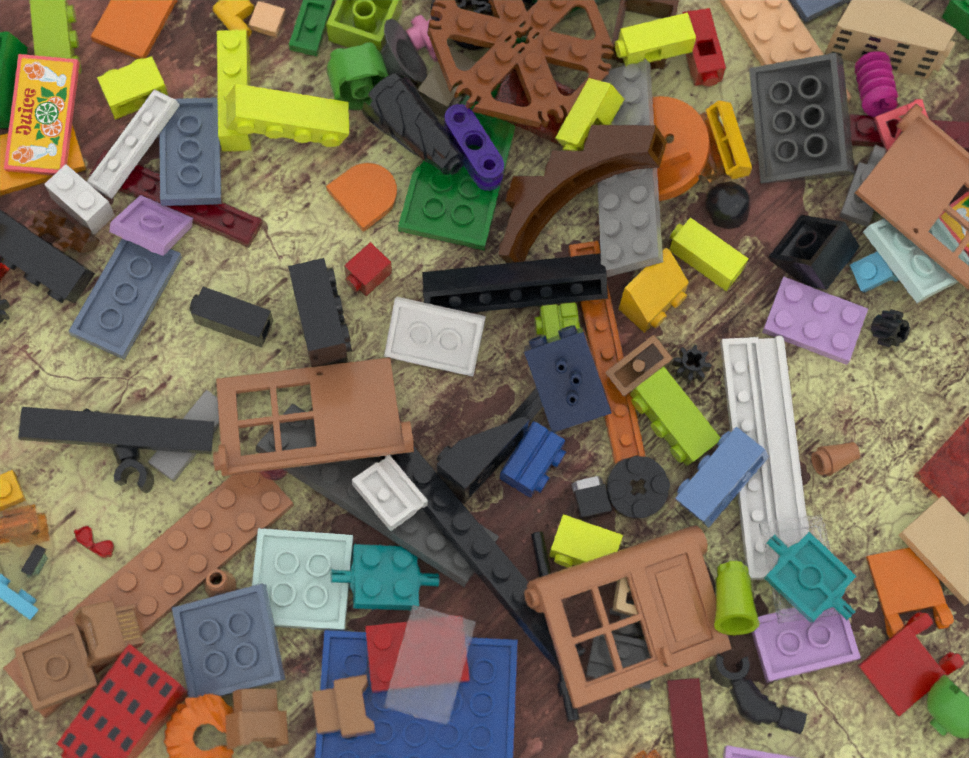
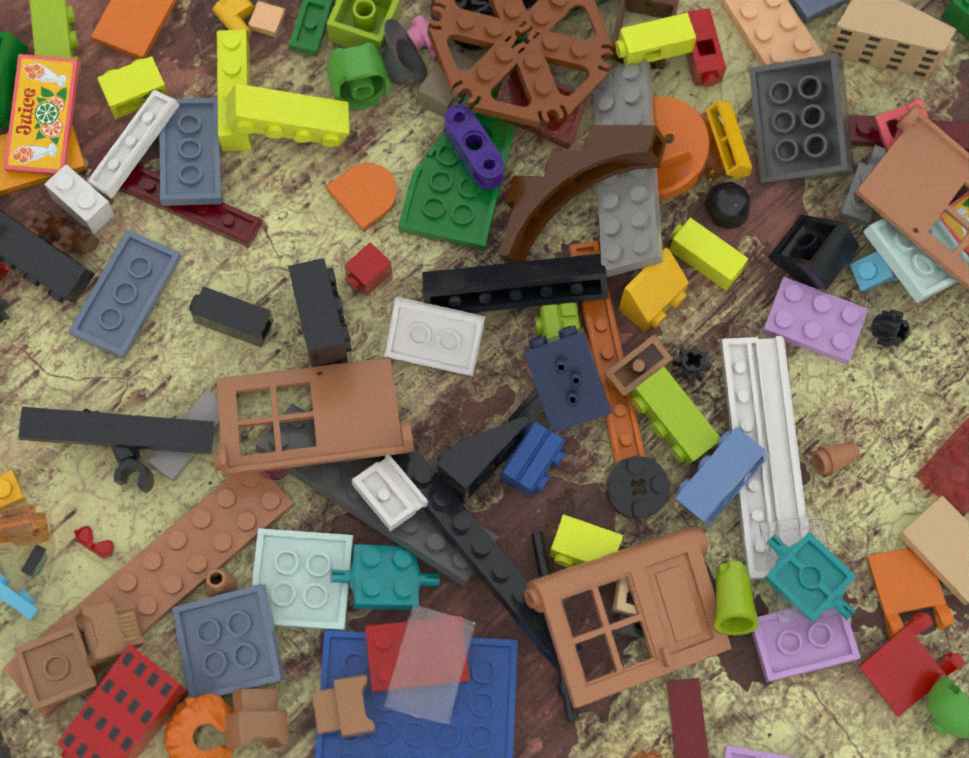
lavender plate [109,195,193,256] -> none
black cone [362,72,464,175] -> none
neon yellow brick [555,78,624,151] -> none
black piece [571,476,612,521] -> none
dark grey plate [585,633,651,691] -> none
black piece [709,653,807,735] -> none
dark pink piece [854,51,898,117] -> none

